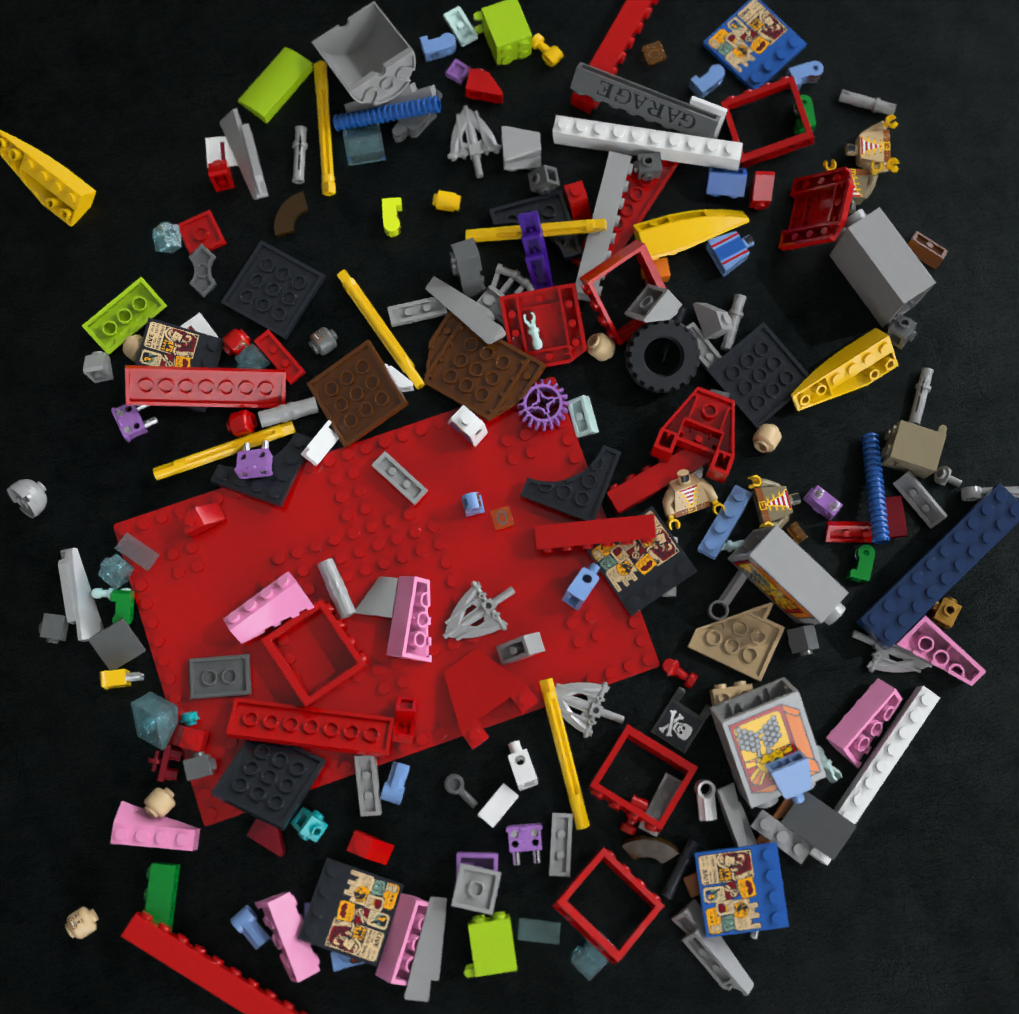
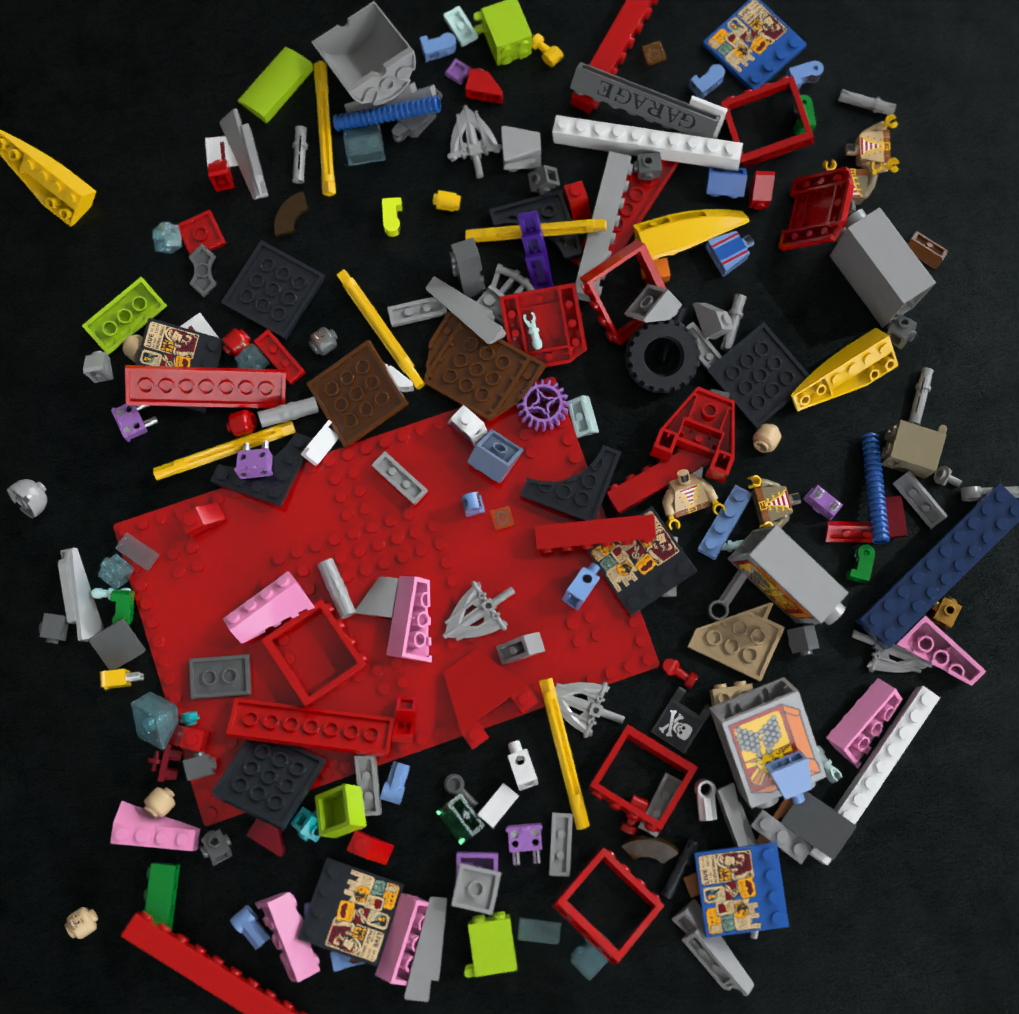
tan head [587,333,615,361] -> none
clear orange tile [787,521,808,544] -> none
none -> dark grey brick [200,829,232,866]
none -> lime piece [315,784,367,838]
none -> clear green brick [437,793,485,844]
none -> sand blue slope [467,429,524,483]

